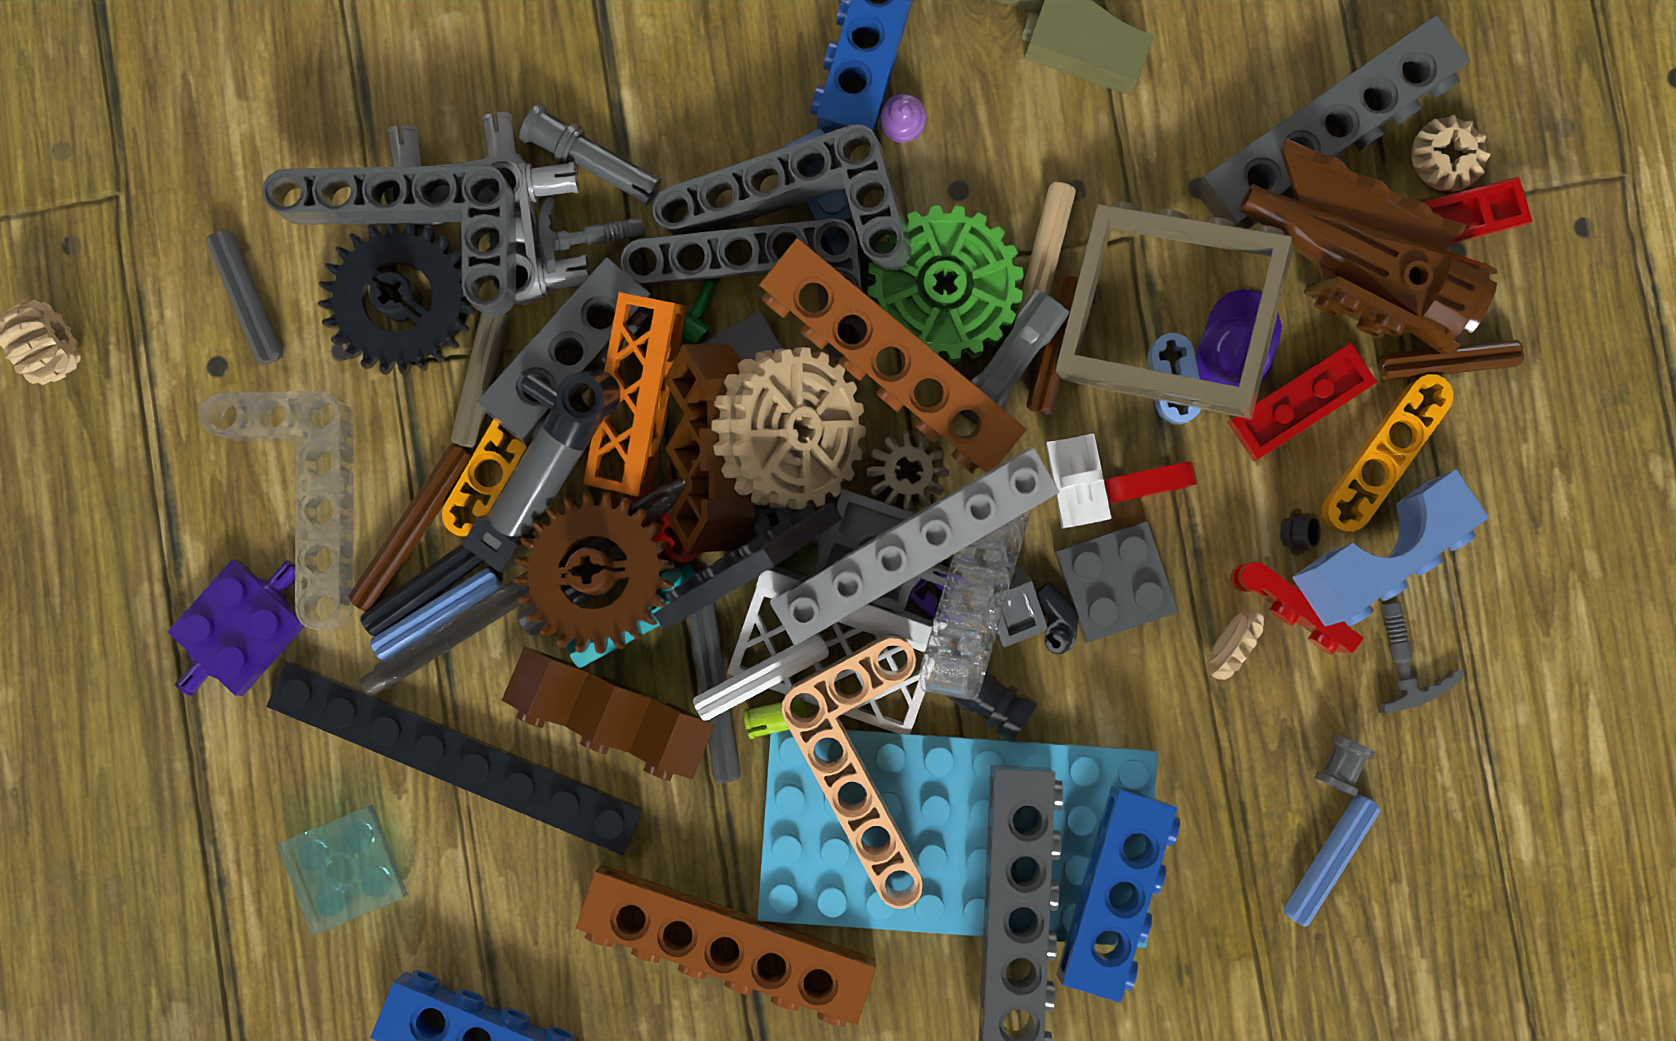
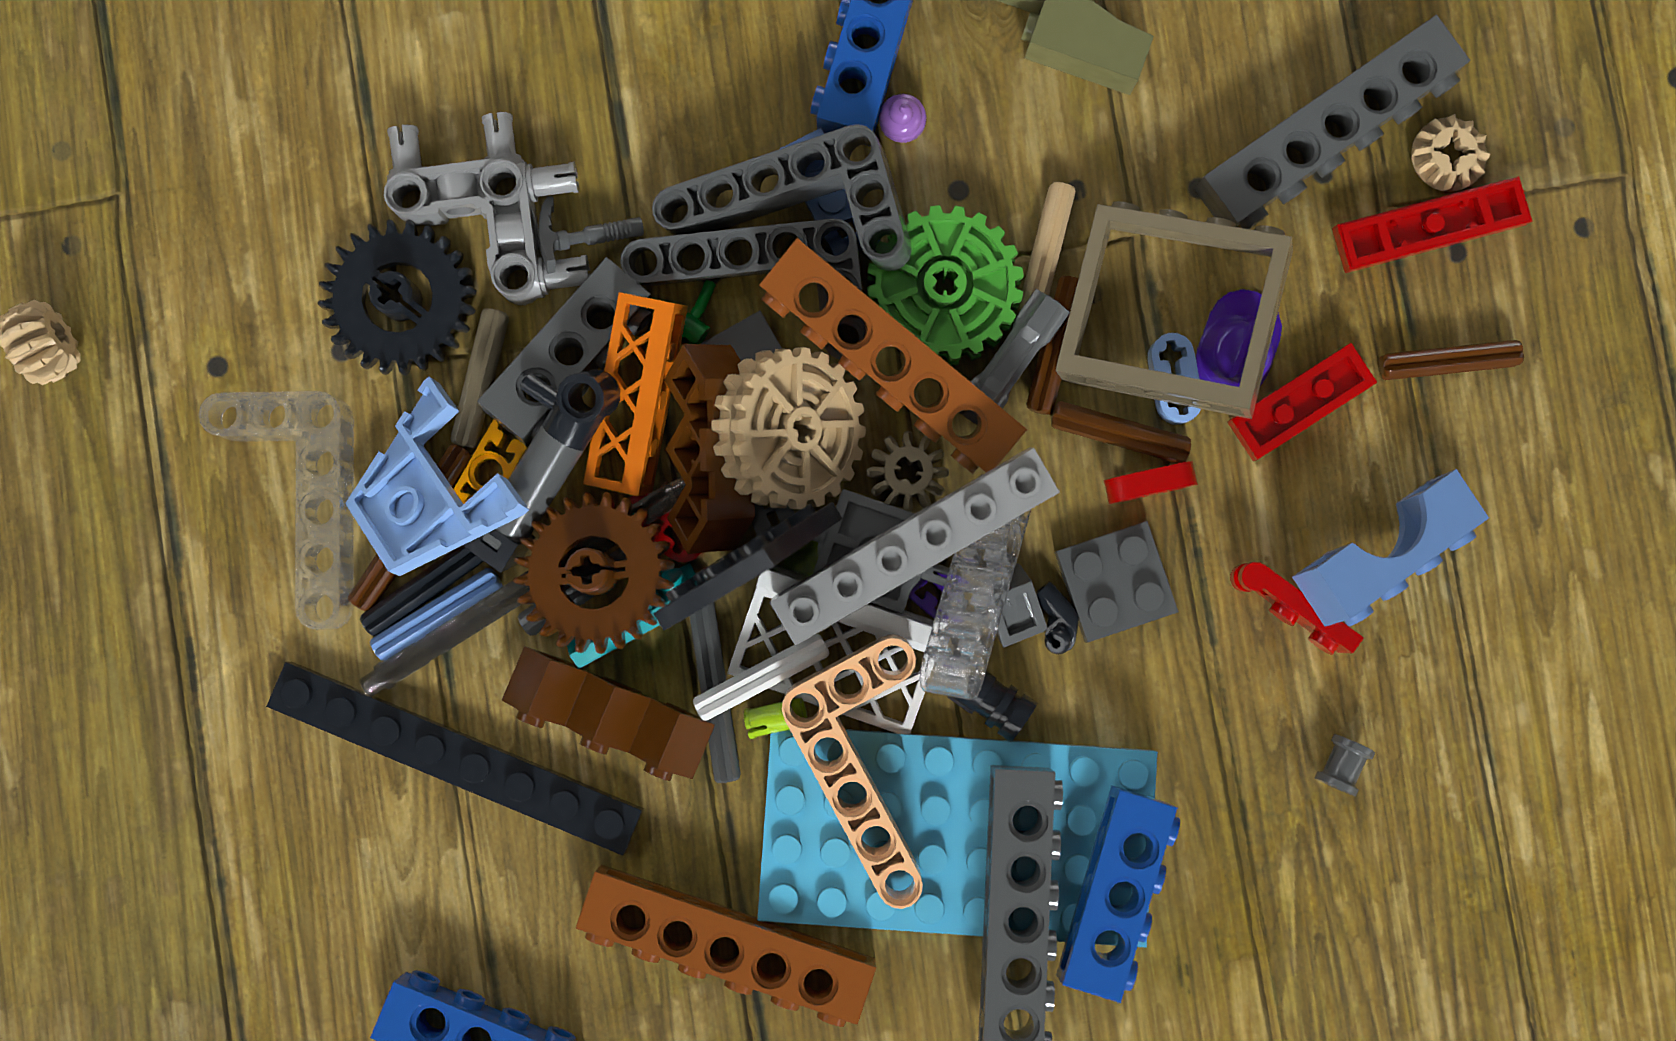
dark purple plate [167,559,307,697] -> none
dark grey axle [206,230,284,365] -> none
dark grey beam [262,165,516,317] -> none
clear light blue plate [277,805,408,936] -> none
dark grey pin [519,103,661,205] -> none
white hips [1045,433,1111,528] -> none
tan gear [1208,609,1264,680] -> none
reddish brown piece [1239,139,1497,354] -> none
black plate [1280,508,1321,556] -> none
medium blue axle [1284,794,1381,927] -> none
light orange beam [1321,374,1454,533] -> none
dark grey piece [1377,602,1465,713] -> none
none -> light blue wing [345,377,529,576]
none -> reddish brown axle [1051,401,1191,463]

